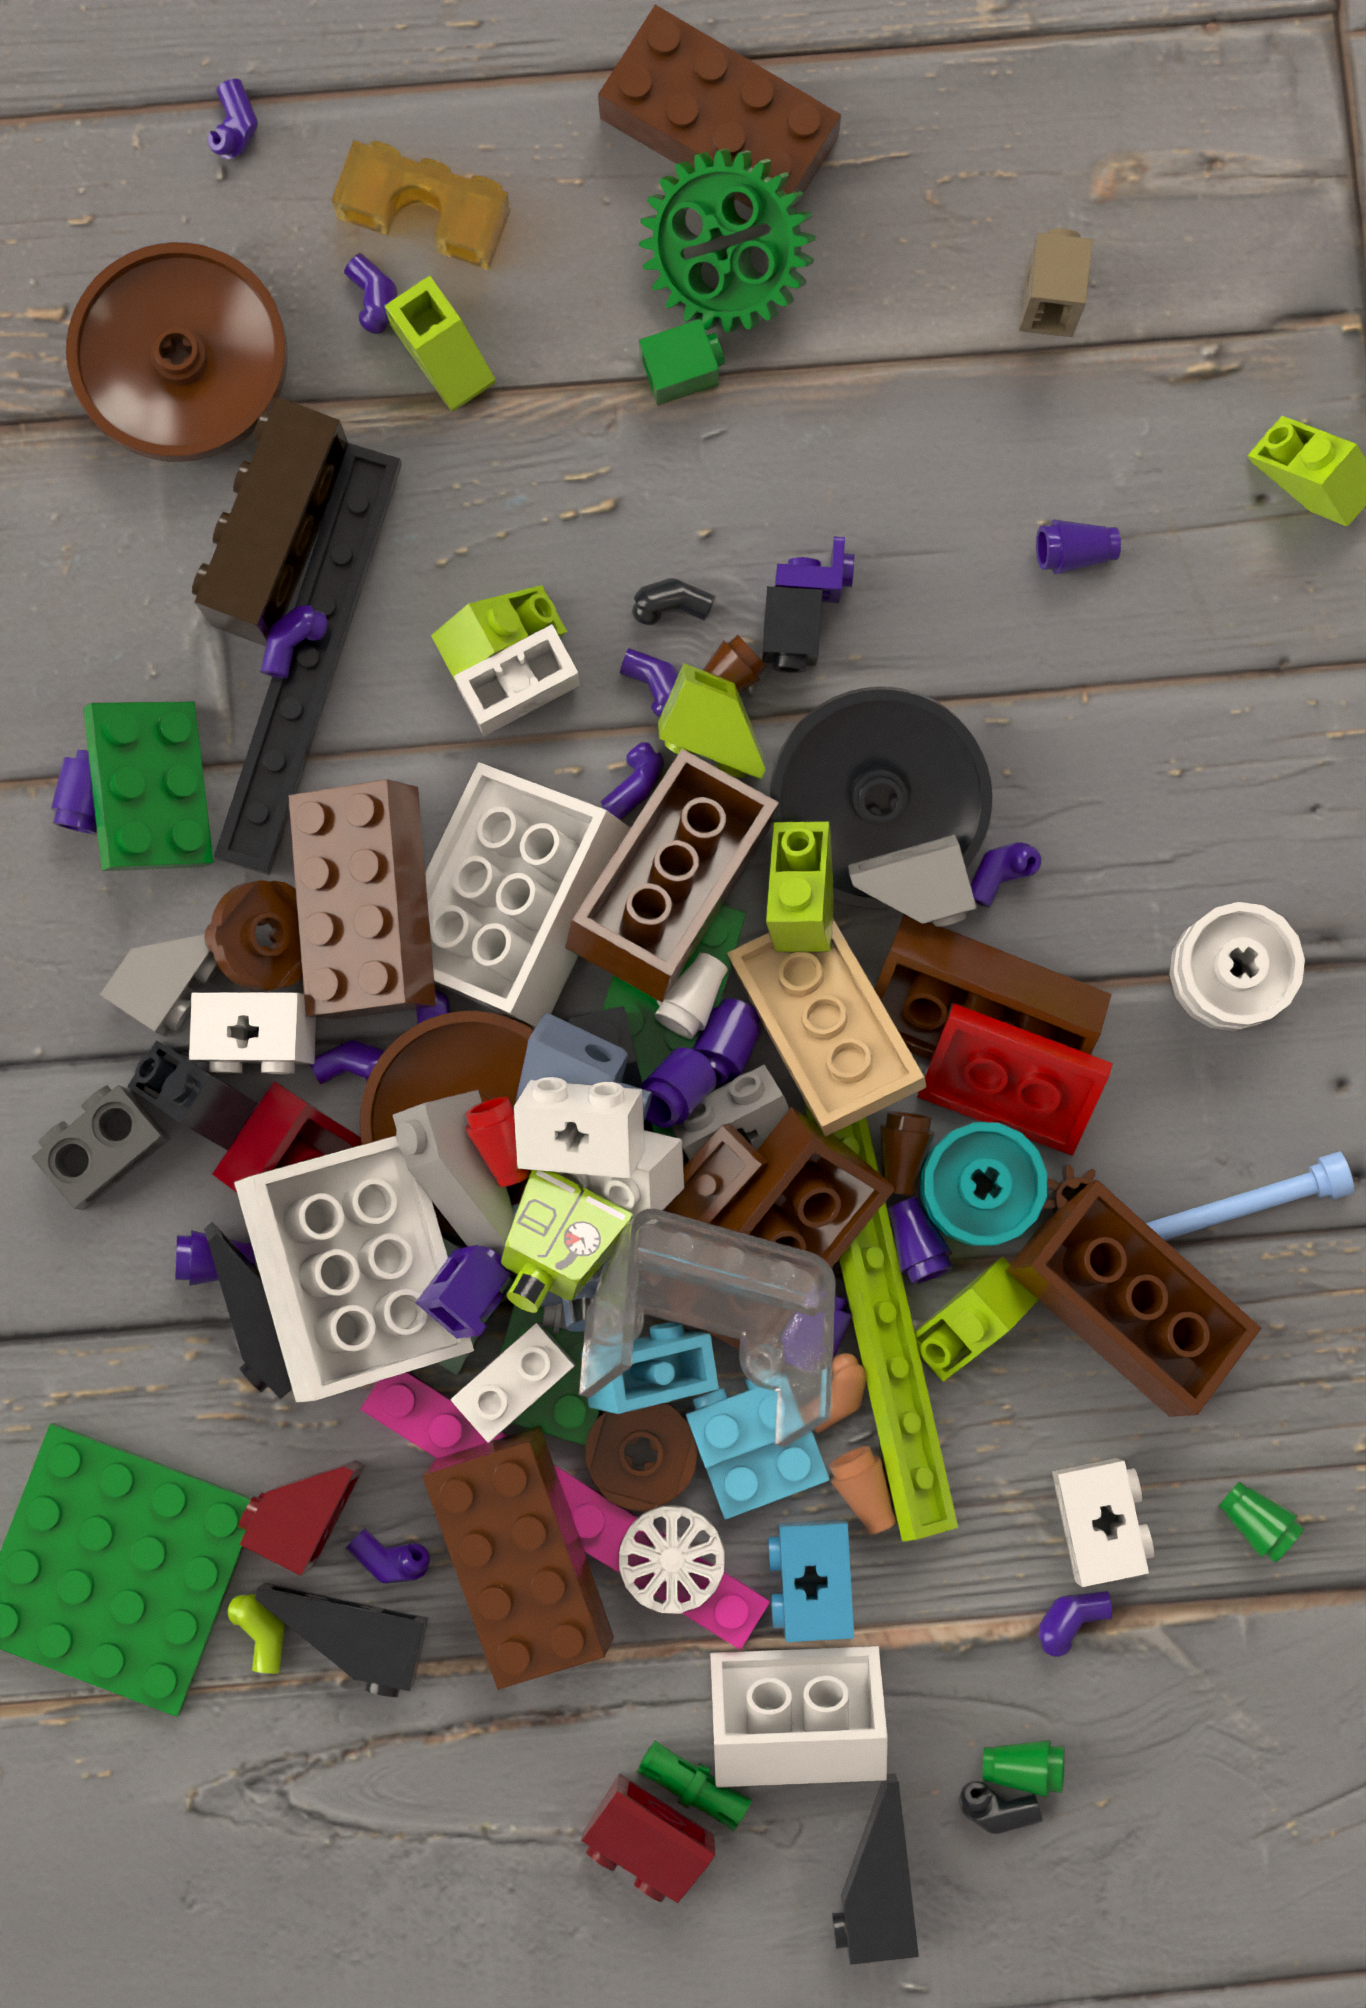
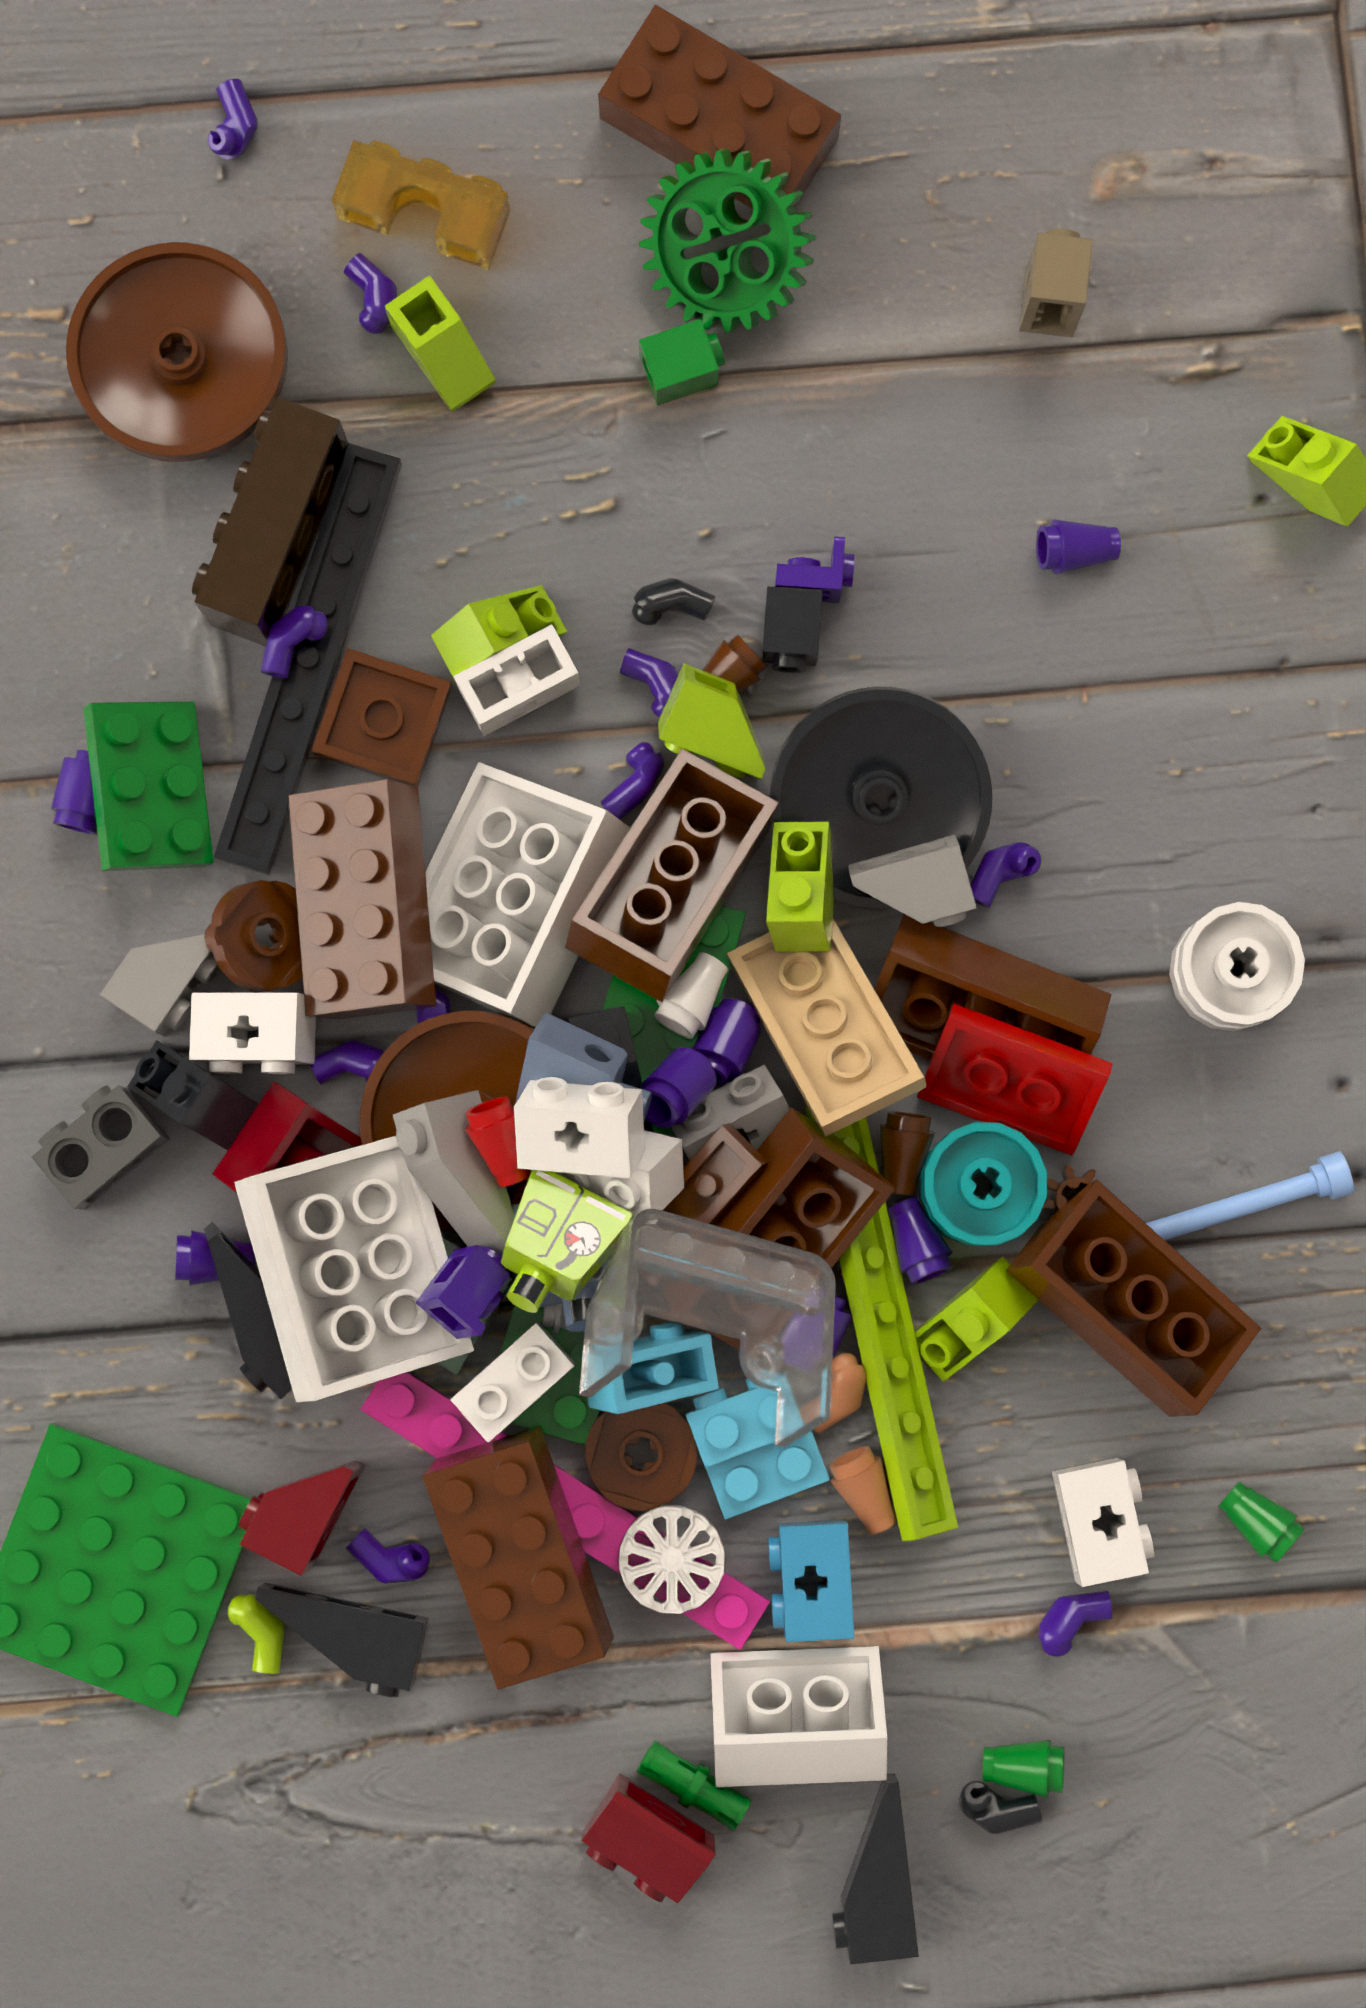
none -> reddish brown plate [311,648,453,787]

